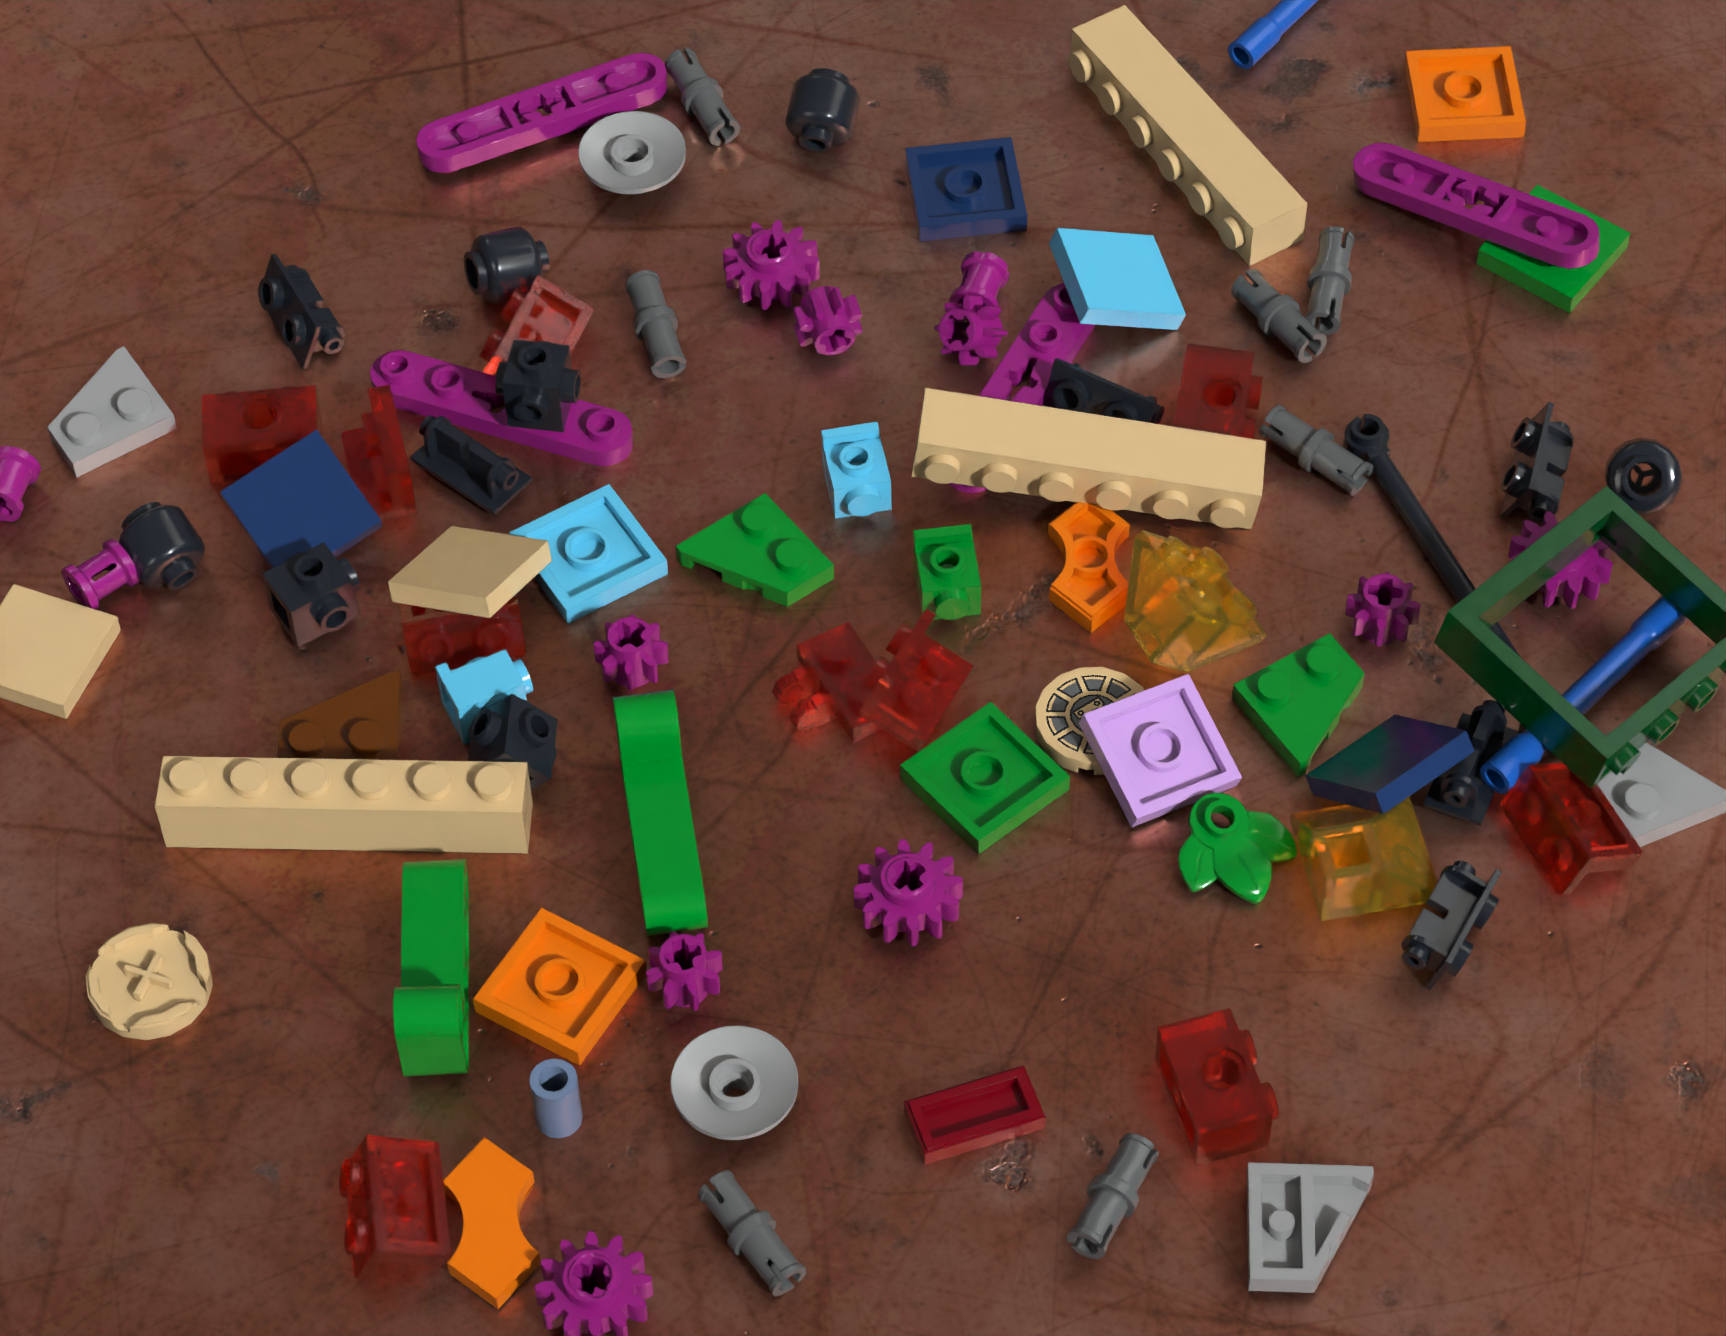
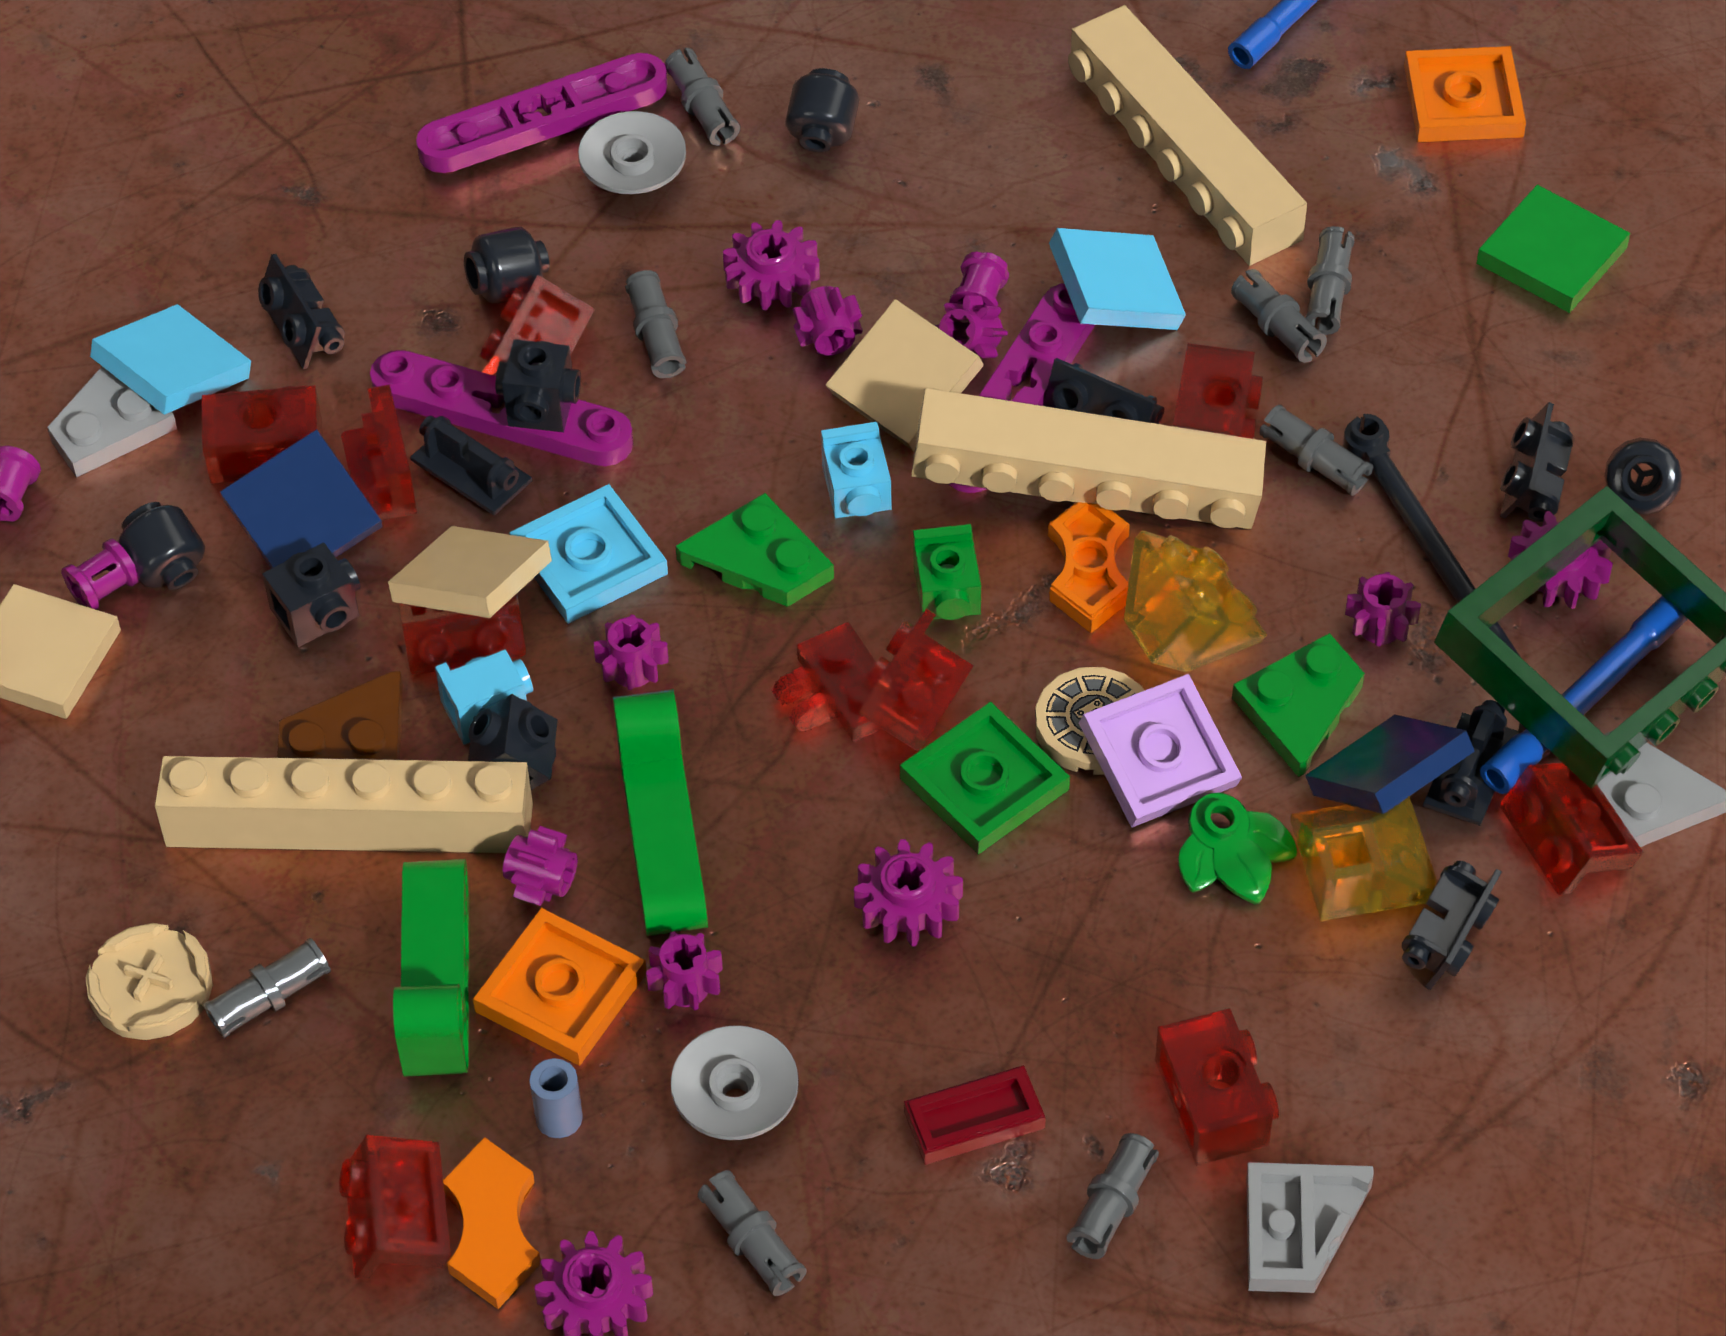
dark blue tile [905,137,1027,242] -> none
magenta piece [1353,143,1600,269] -> none
none -> medium azure tile [90,304,251,415]
none -> dark grey pin [203,938,331,1038]
none -> magenta gear [502,826,578,906]
none -> tan tile [826,299,984,451]

